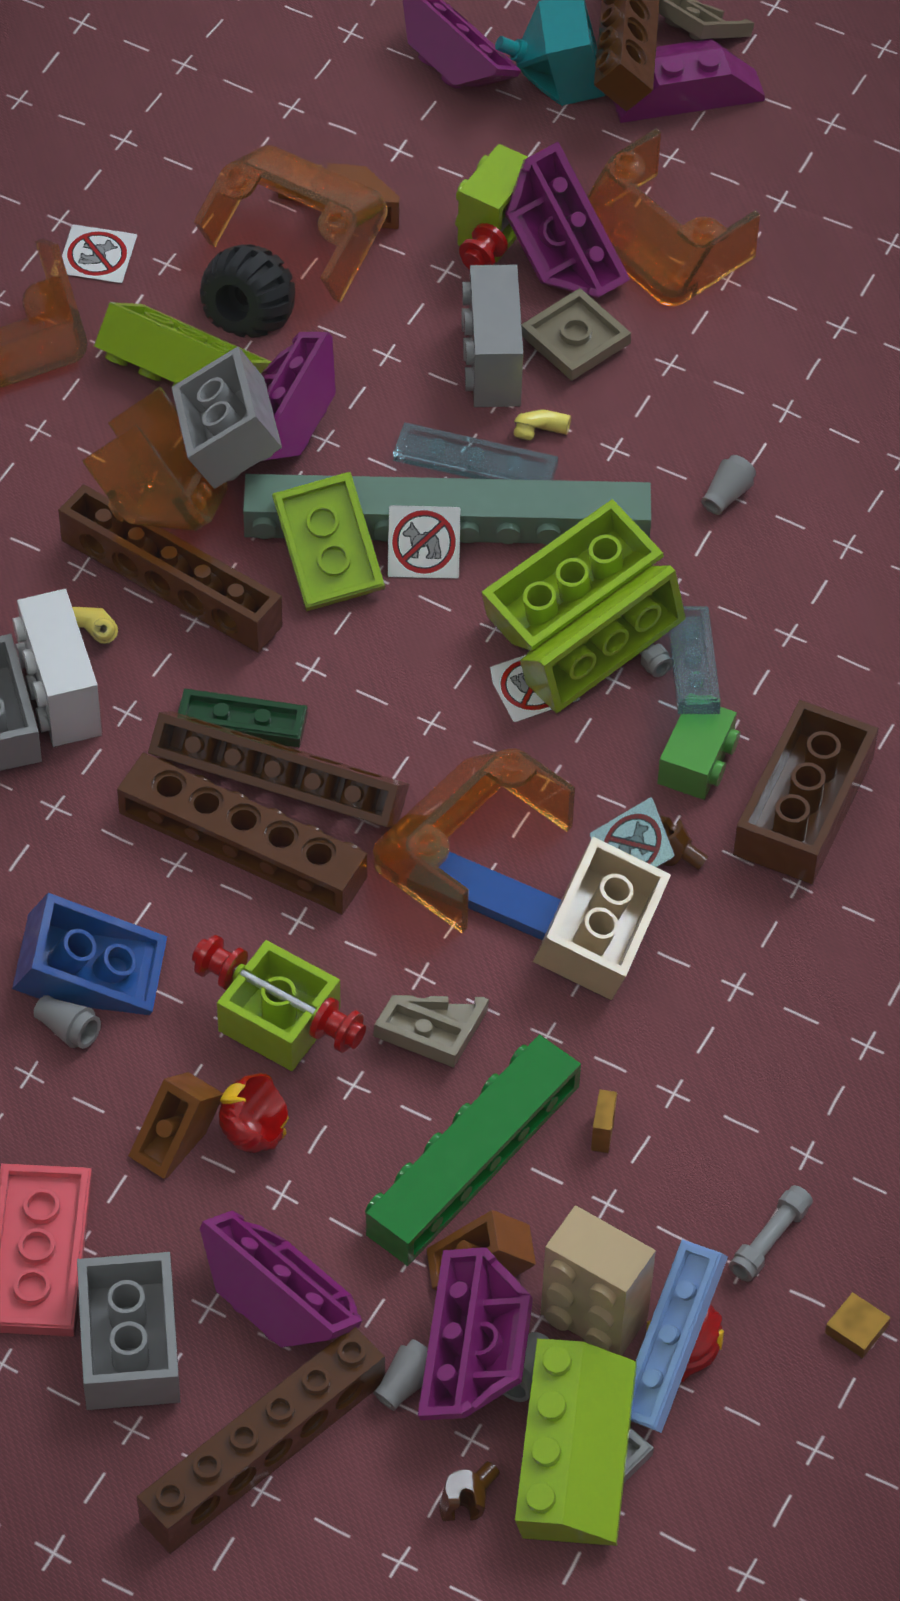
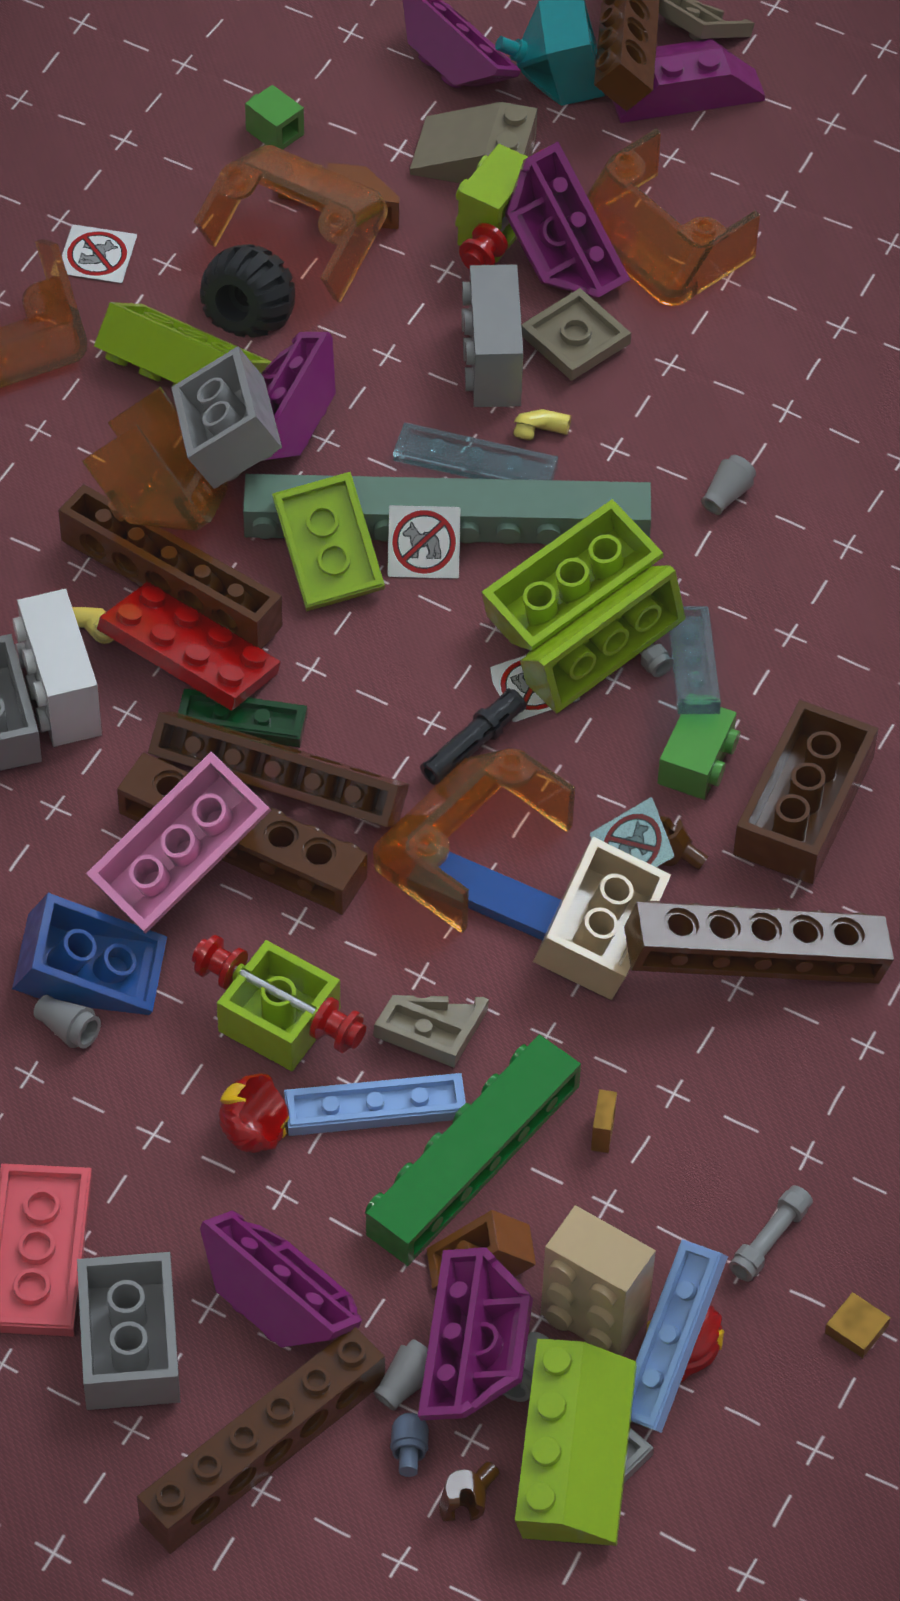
dark orange slope [128,1072,223,1179] -> none
none -> bright pink slope [86,752,271,933]
none -> red plate [97,582,281,711]
none -> bright green brick [245,85,304,153]
none -> light blue tile [284,1073,466,1136]
none -> sand blue cylinder [390,1413,429,1477]
none -> dark tan slope [410,102,538,183]
none -> black pin [420,688,526,786]
none -> reddish brown brick [624,901,894,984]

